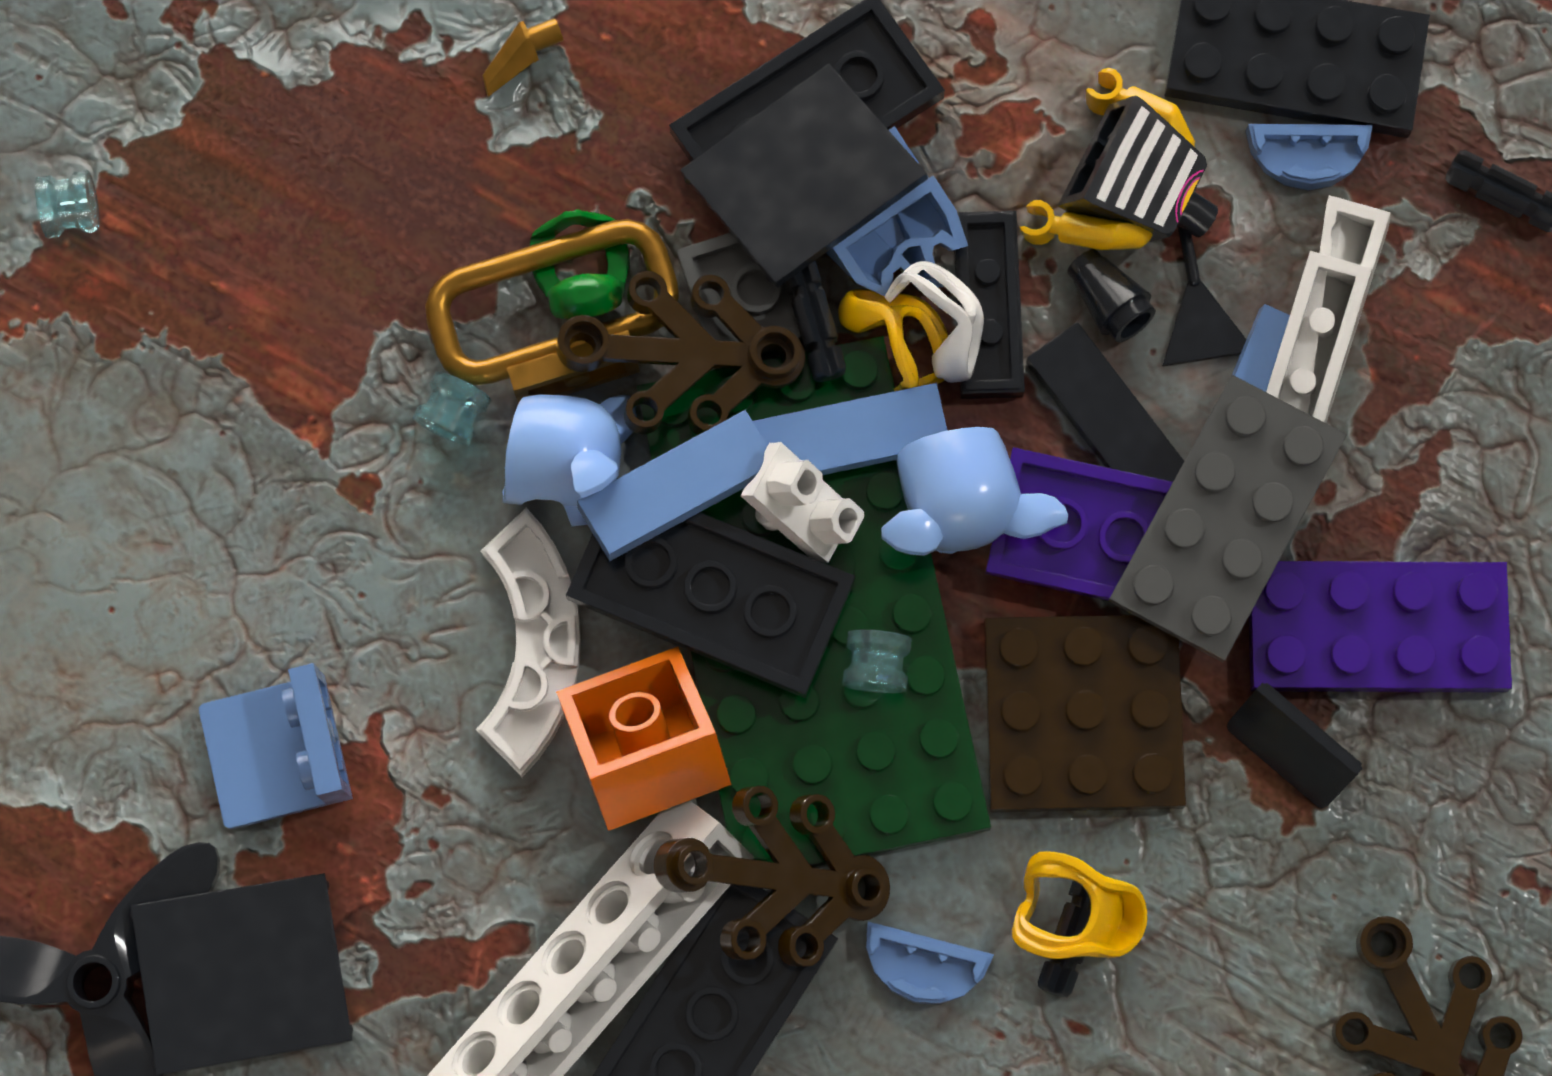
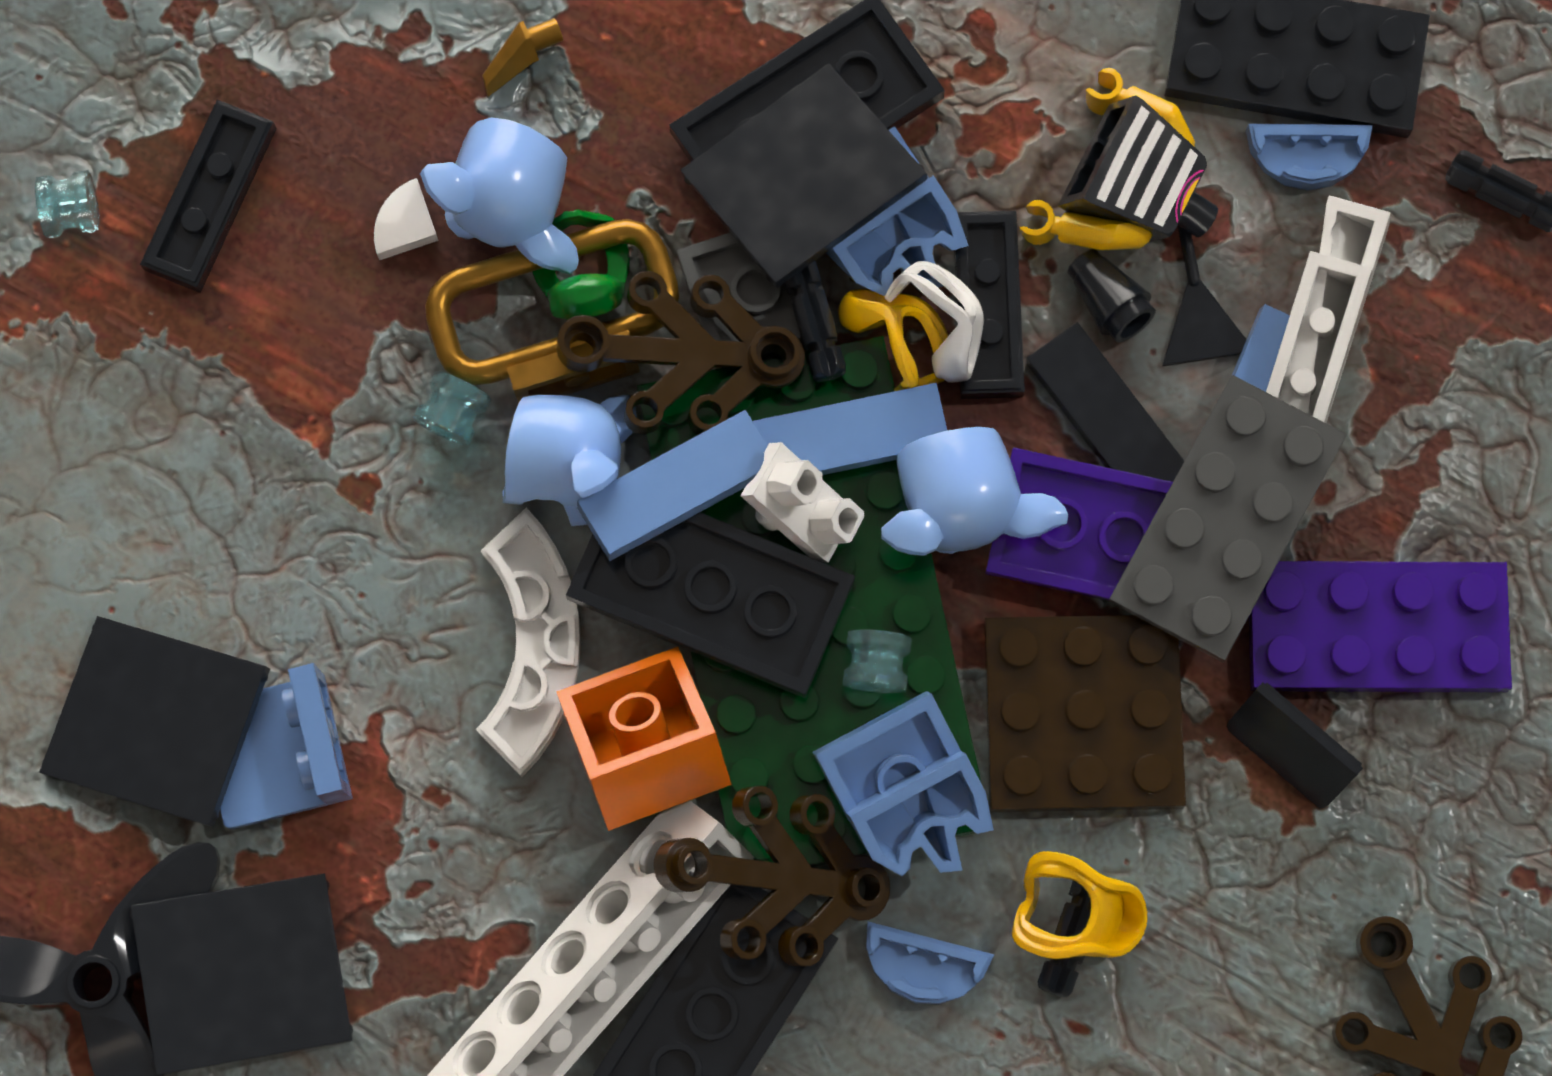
none -> black piece [39,616,270,828]
none -> black tile [140,100,277,293]
none -> white tile [374,178,439,260]
none -> light blue piece [420,117,579,275]
none -> medium blue plate [812,691,994,876]

